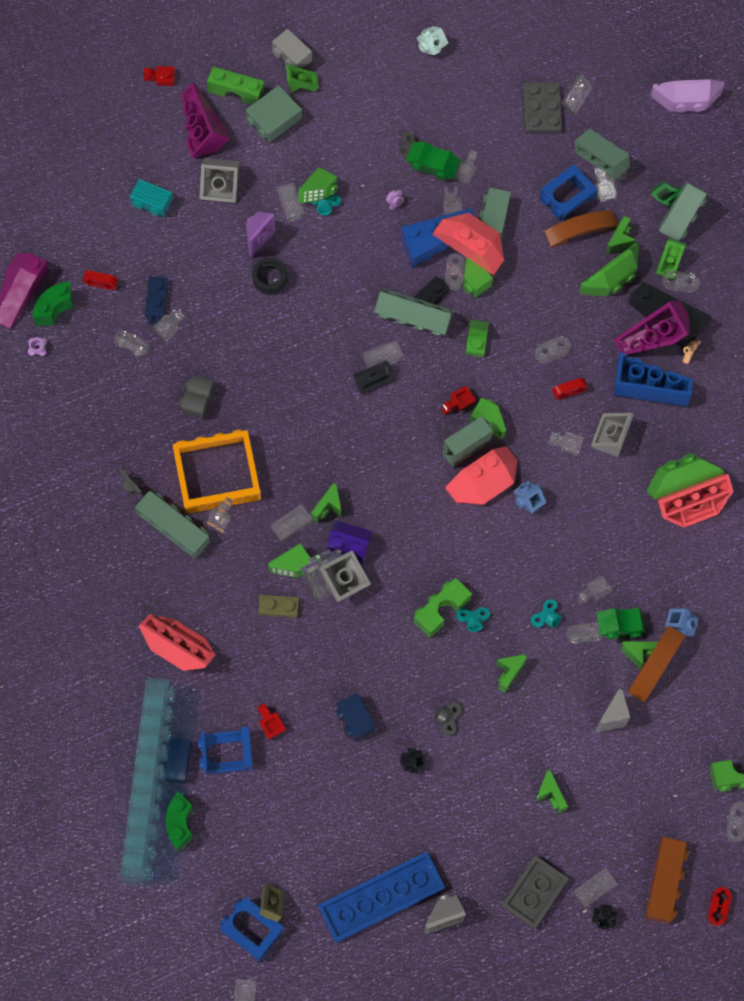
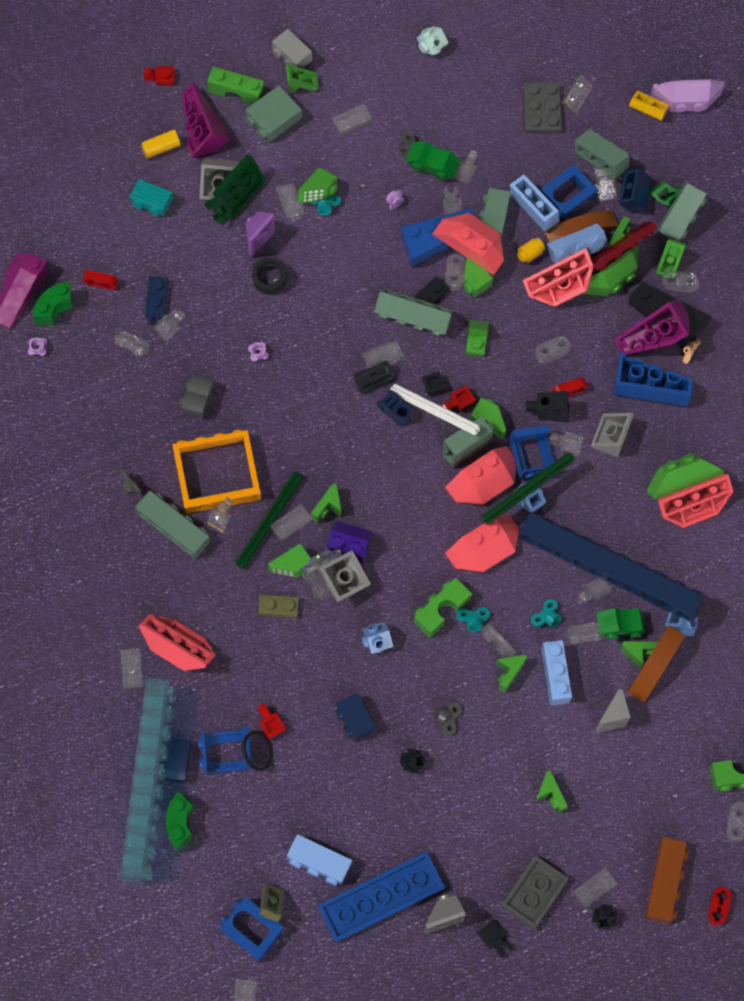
none -> clear plate [120,648,143,690]
none -> yellow brick [141,130,180,159]
none -> dark green tile [204,154,267,225]
none -> dark green axle [235,472,303,569]
none -> black piece [242,731,272,771]
none -> lavender plate [248,342,269,362]
none -> light blue brick [287,834,352,886]
none -> clear plate [332,104,372,136]
none -> medium blue brick [361,622,394,654]
none -> dark blue piece [377,390,411,426]
none -> white axle [390,384,480,435]
none -> black plate [422,371,446,396]
none -> coral wedge [445,514,520,573]
none -> black plate [477,919,513,958]
none -> clear plate [480,623,517,657]
none -> dark green axle [481,452,575,525]
none -> blue panel [508,425,554,480]
none -> light blue brick [510,175,559,232]
none -> yellow brick [517,238,545,264]
none -> dark blue brick [519,513,704,623]
none -> coral wedge [523,248,594,307]
none -> black torso [526,391,570,422]
none -> light blue brick [541,640,572,705]
none -> light blue brick [547,224,609,264]
none -> dark red plate [592,221,657,271]
none -> dark blue brick [619,168,652,213]
none -> yellow brick [629,91,669,121]

